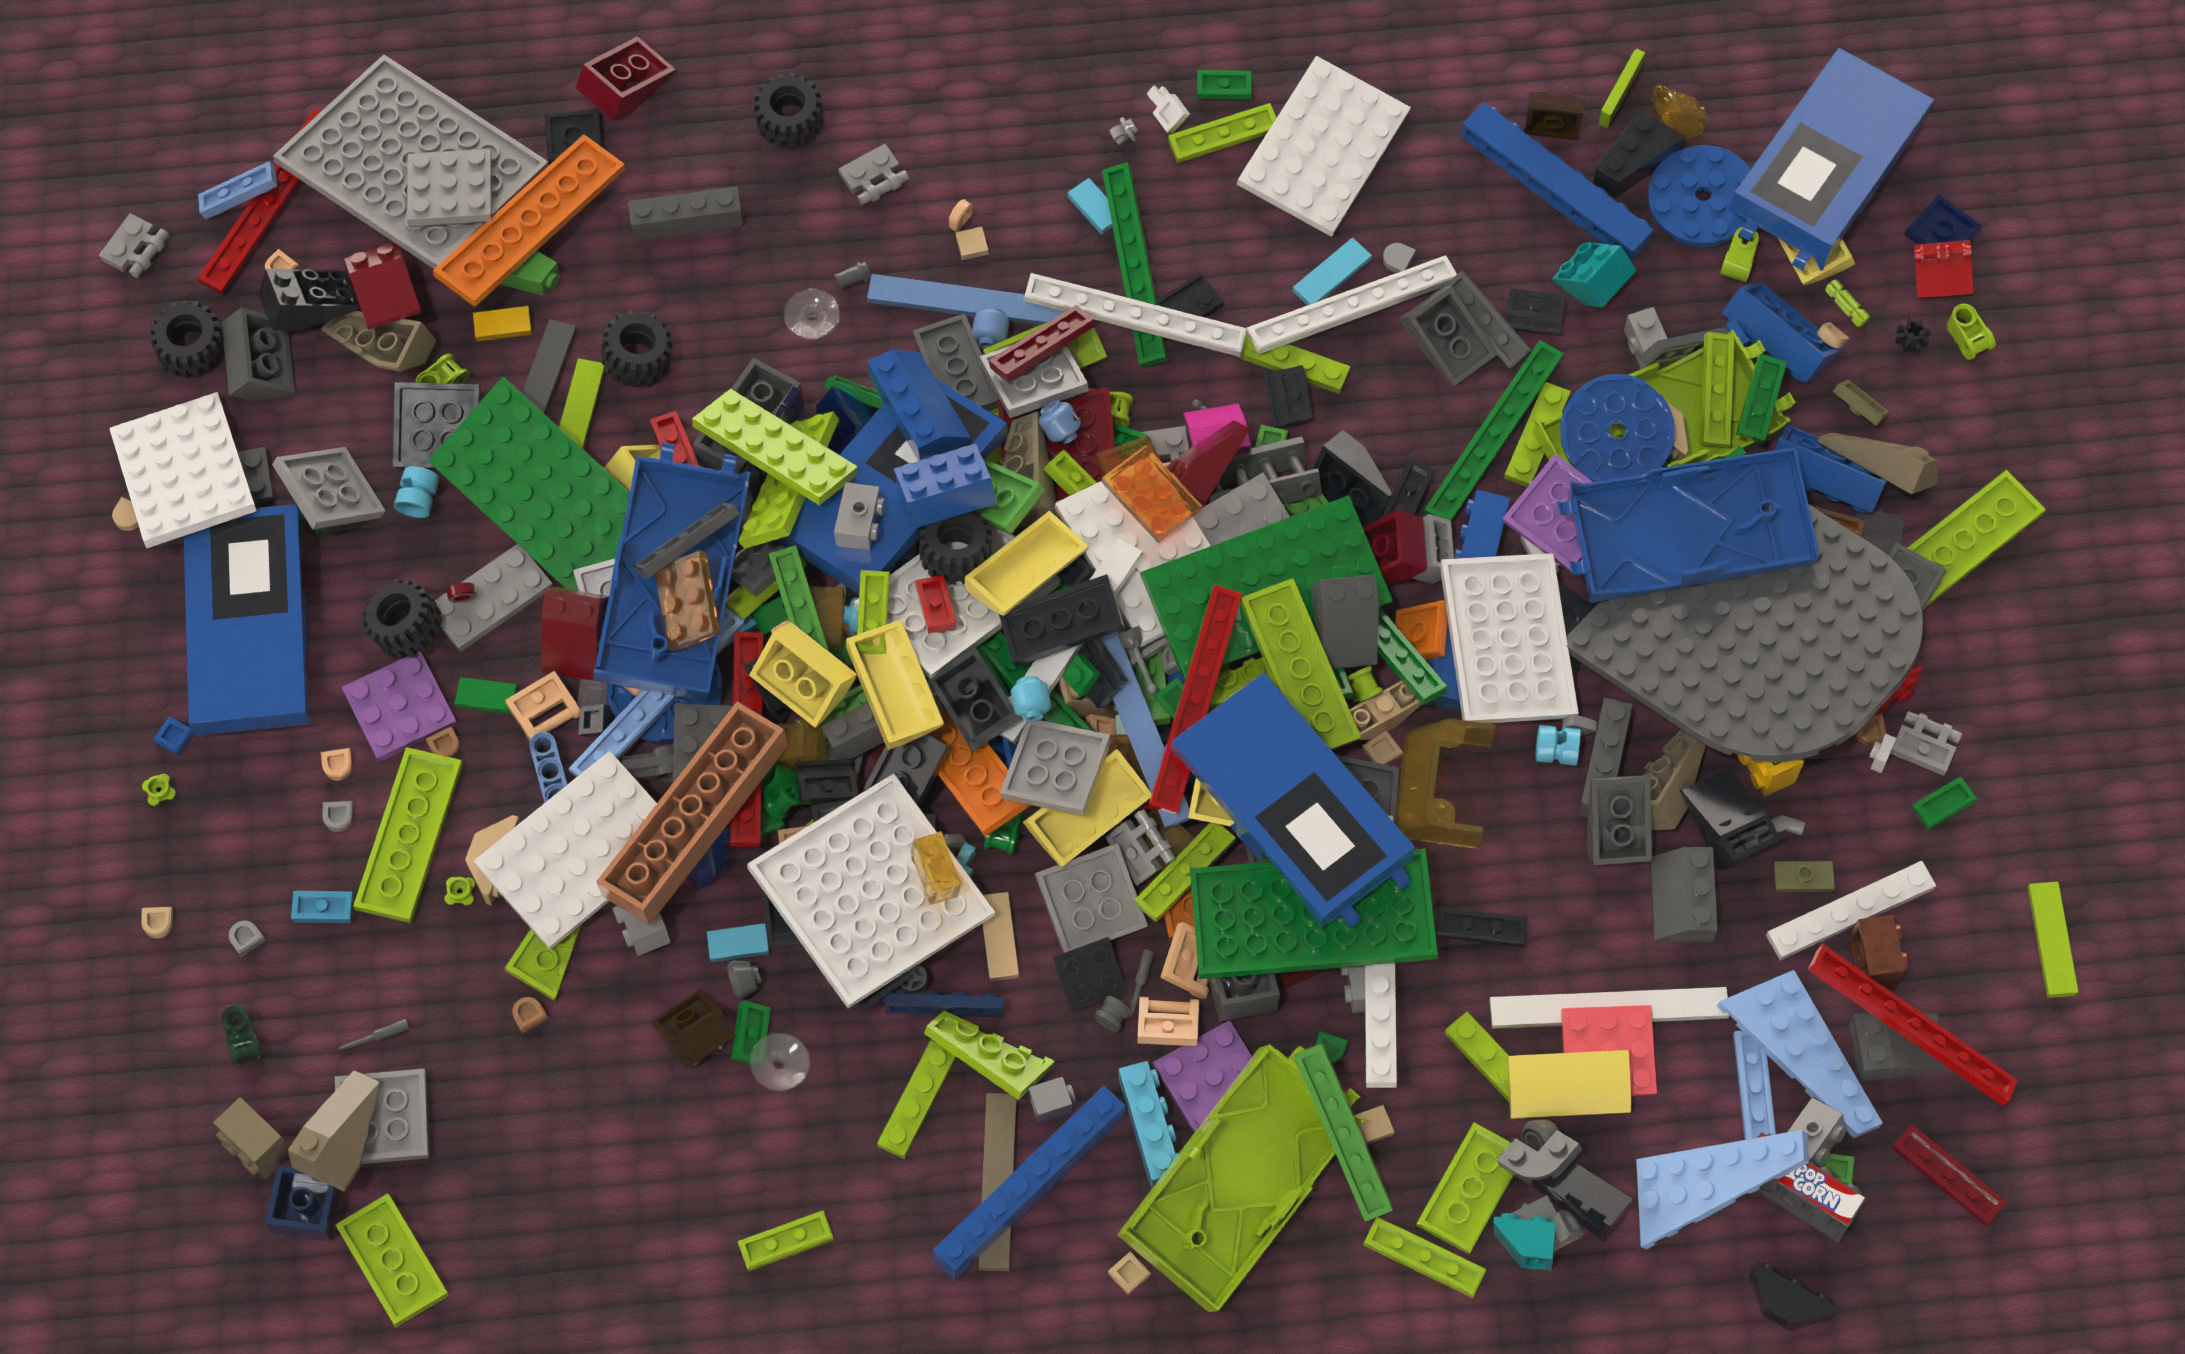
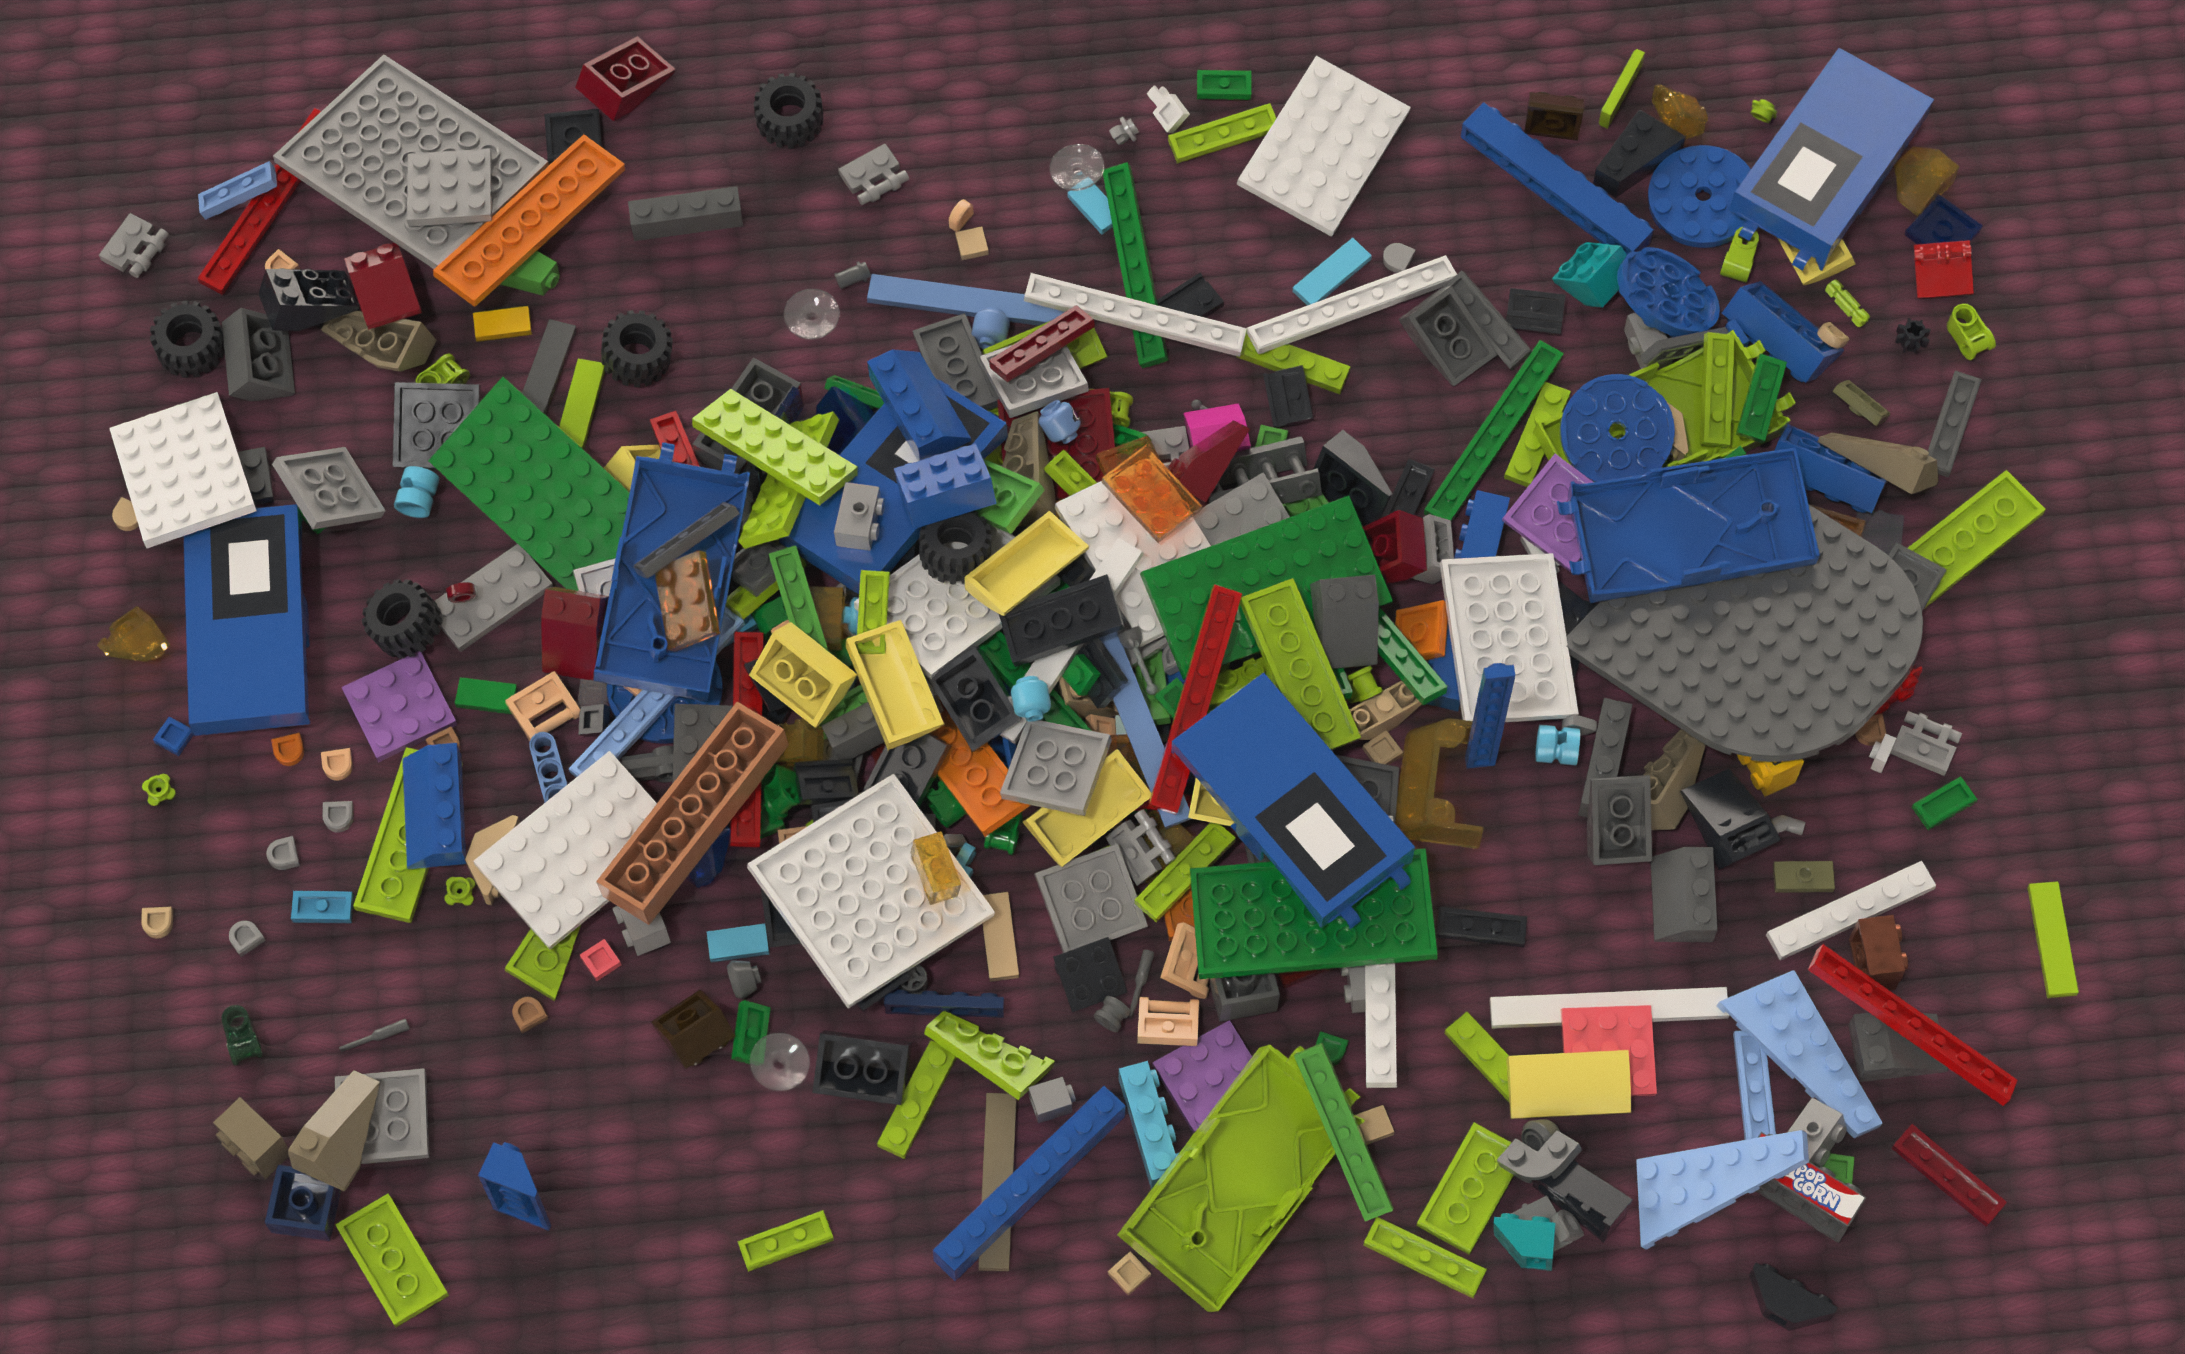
red plate [915,575,956,634] -> none
none -> clear yellow slope [97,606,170,662]
none -> light grey tile [266,836,300,870]
none -> orange tile [271,733,304,766]
none -> blue slope [403,743,467,869]
none -> blue slope [478,1142,551,1231]
none -> coral plate [580,939,622,981]
none -> black slope [812,1030,913,1105]
none -> green piece [923,775,967,828]
none -> clear dish [1049,144,1104,191]
none -> blue plate [1465,663,1516,769]
none -> blue plate [1617,247,1720,338]
none -> lime plate [1750,99,1777,123]
none -> clear yellow slope [1894,146,1960,217]
none -> dark grey tile [1928,371,1982,478]

